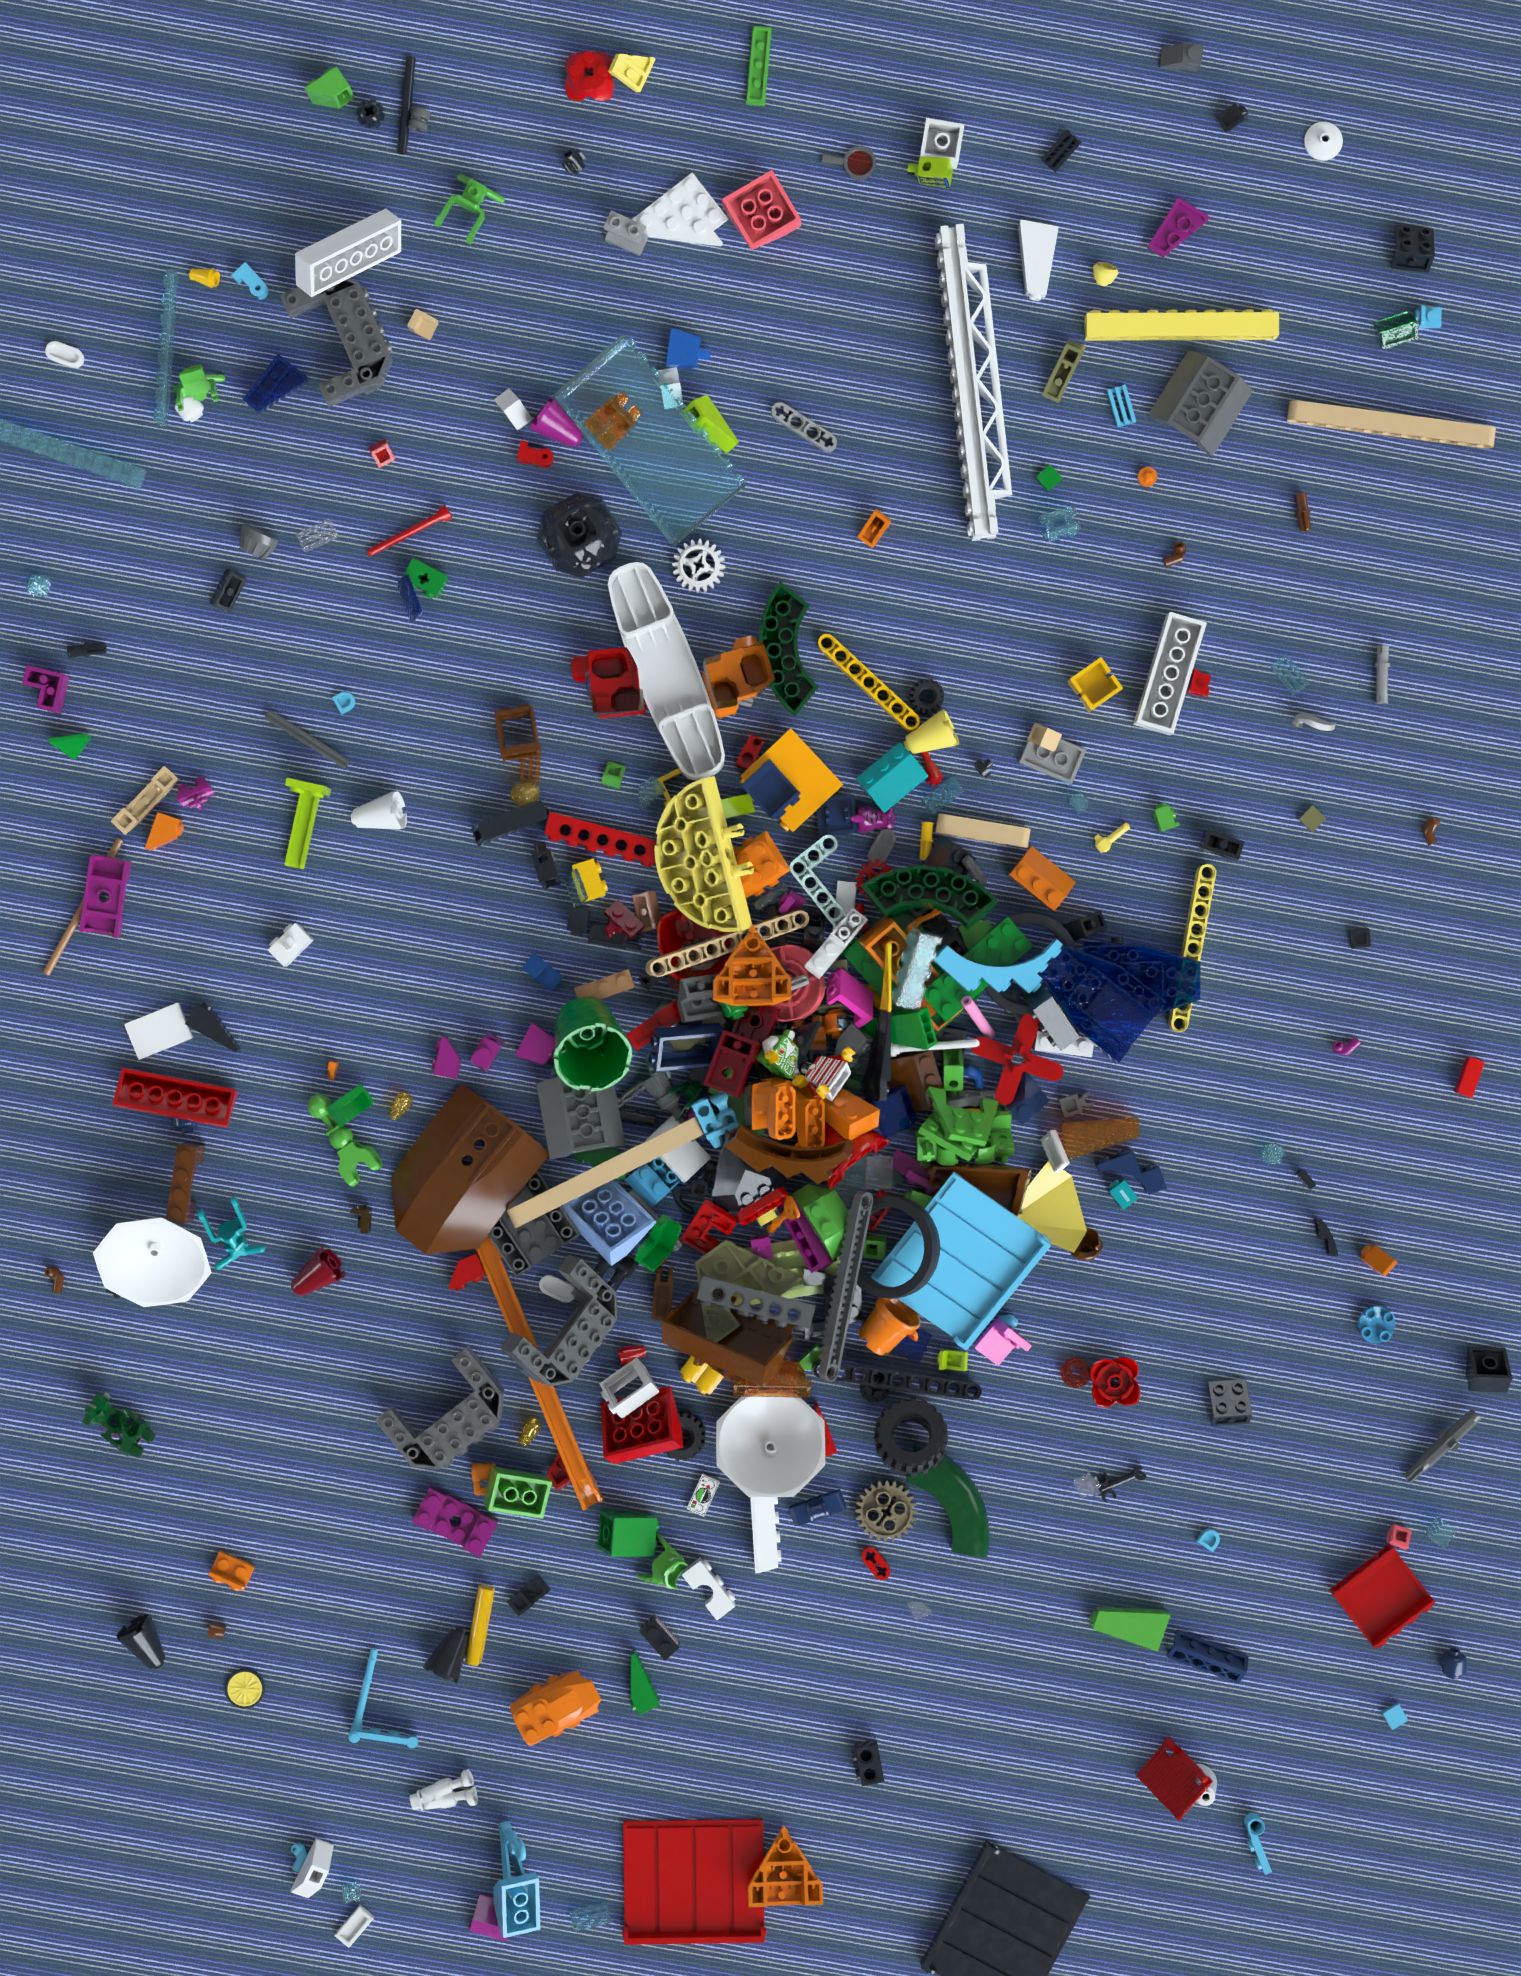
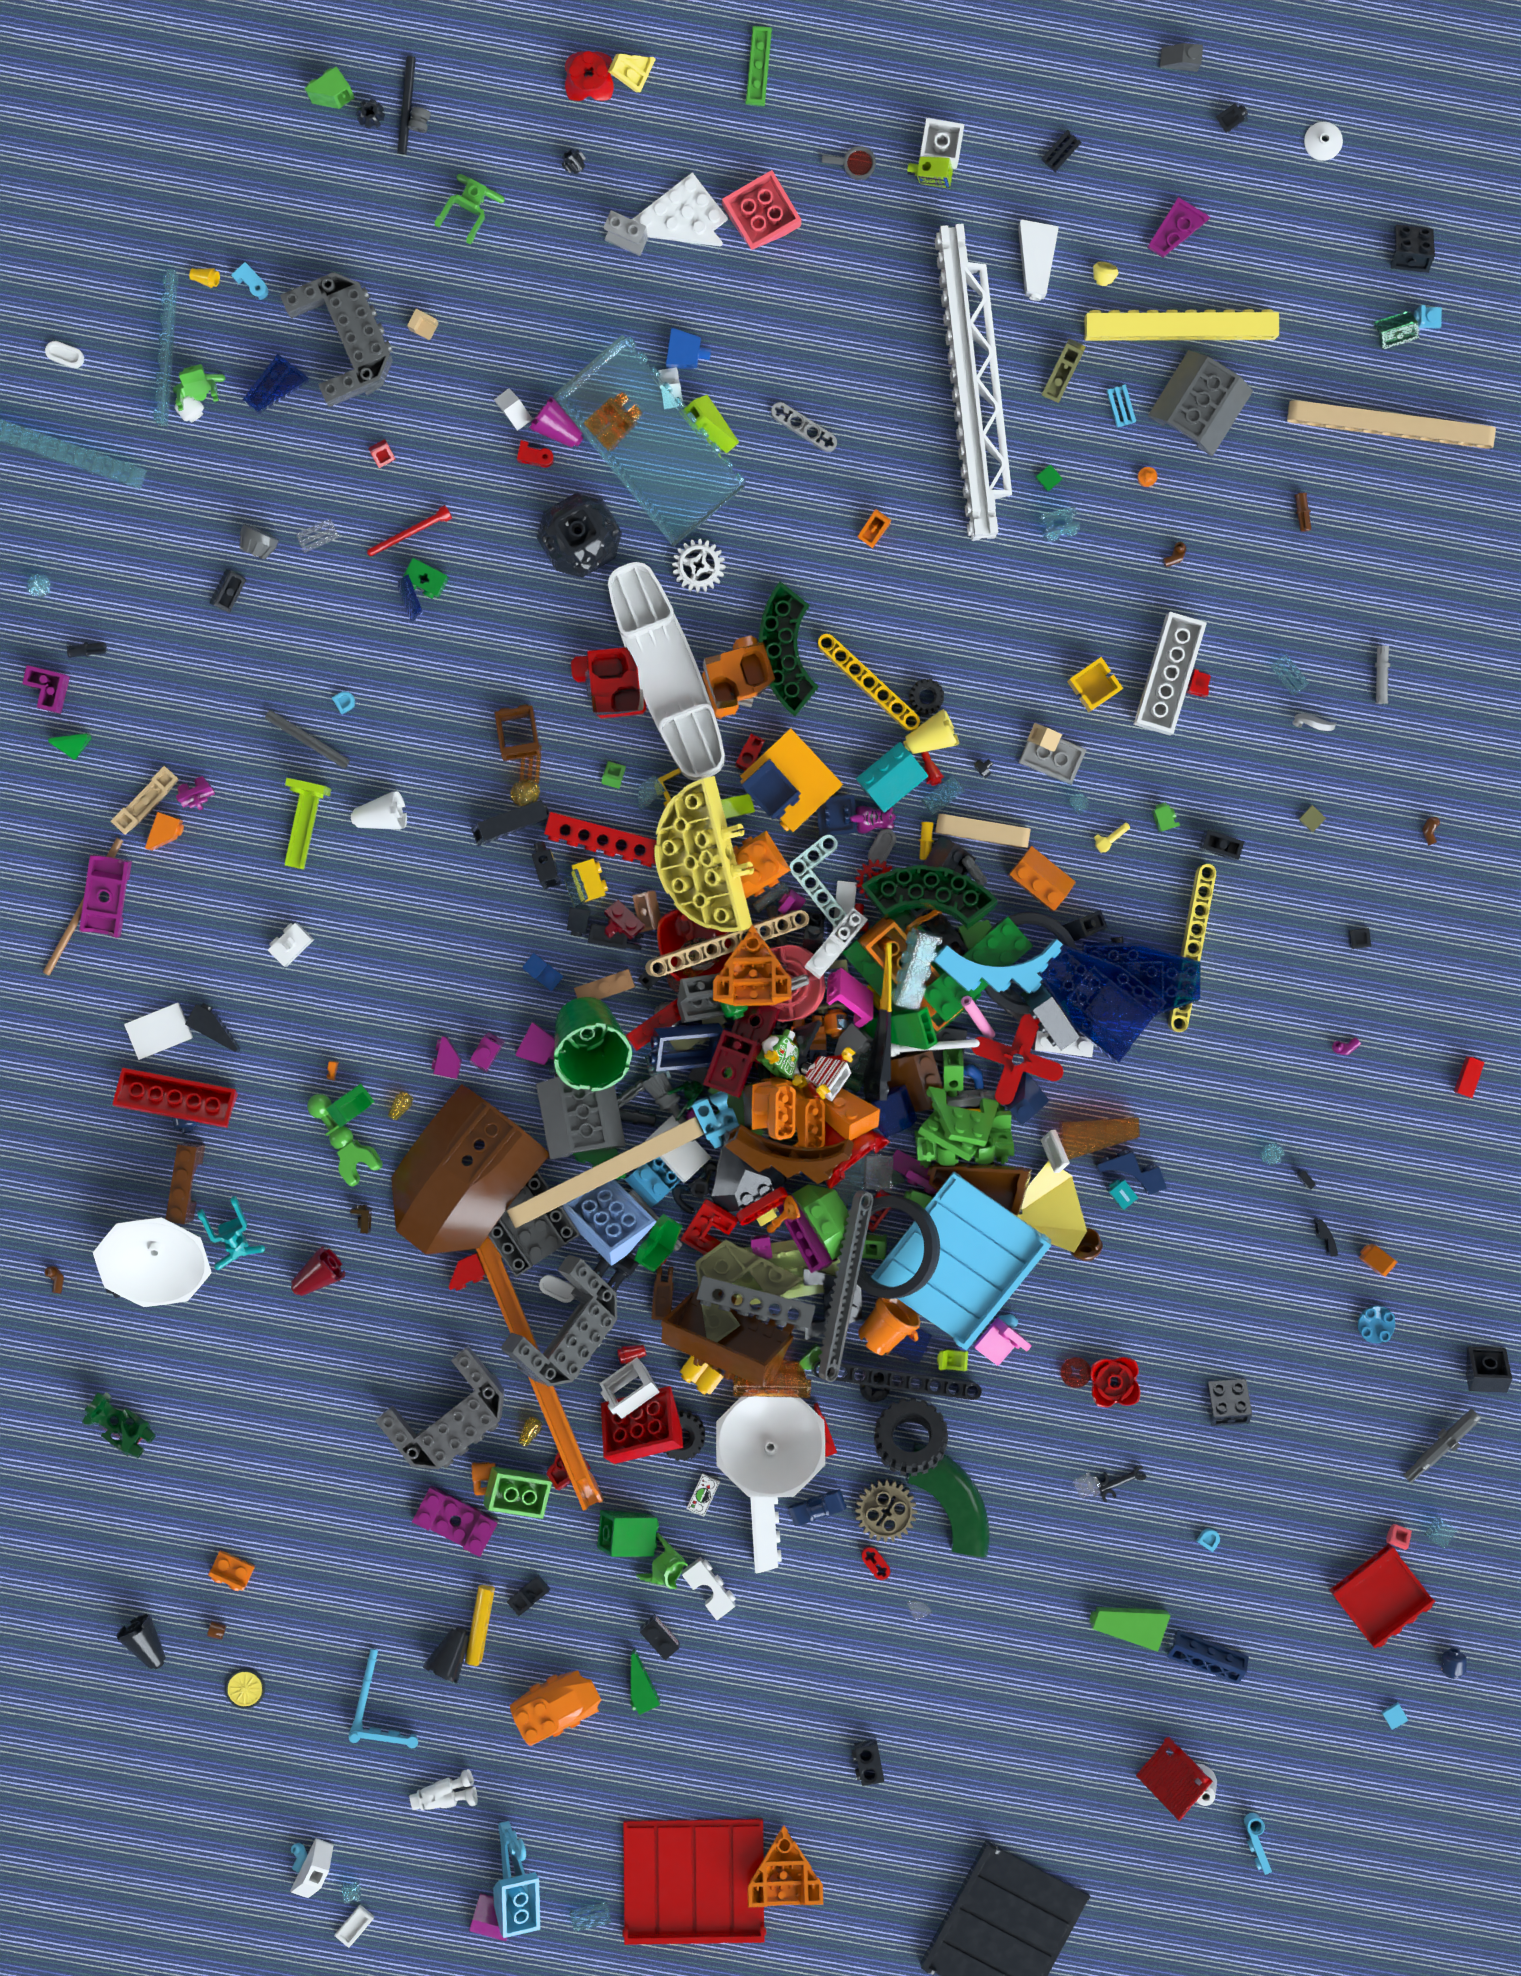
white brick [295,209,401,297] -> none
dark grey plate [1058,1092,1094,1118] -> none

